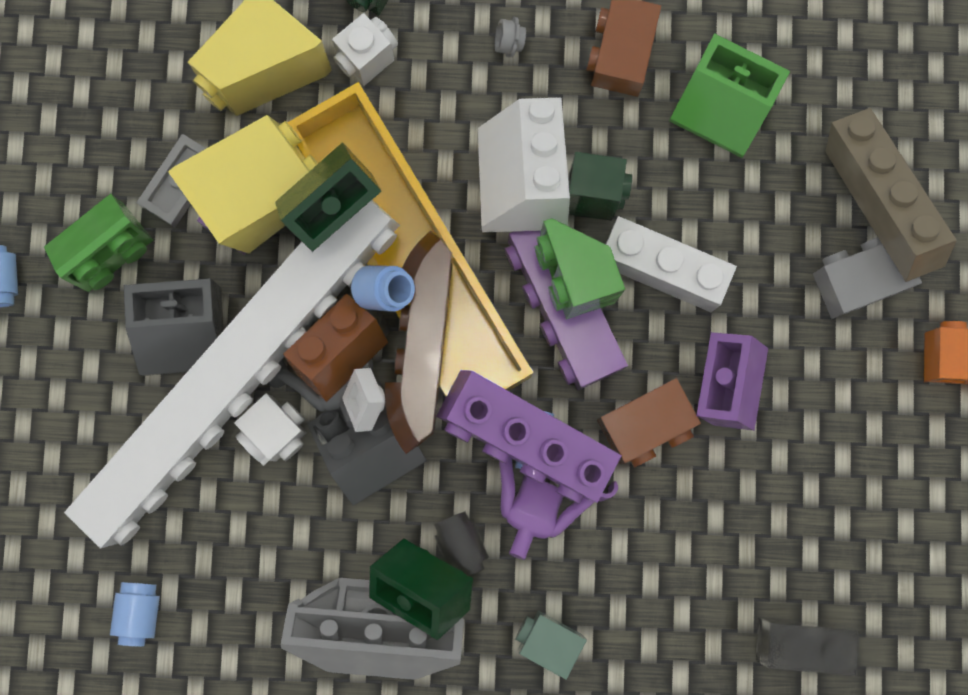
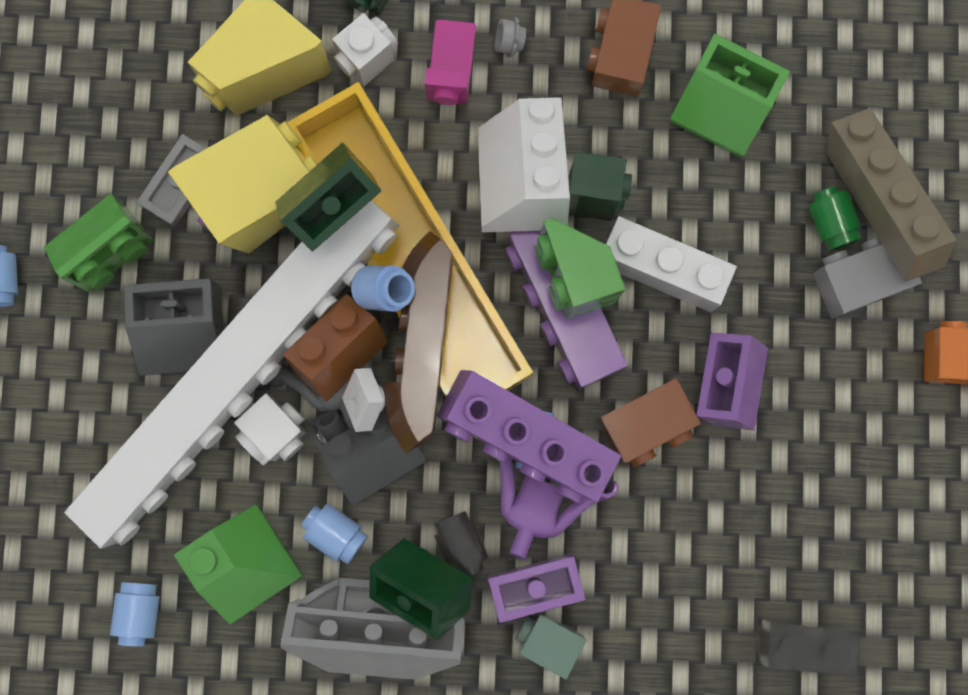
none -> bright green slope [174,504,303,624]
none -> light blue brick [301,503,368,565]
none -> dark pink bracket [425,20,476,105]
none -> medium lavender brick [488,554,586,623]
none -> green brick [808,186,862,251]

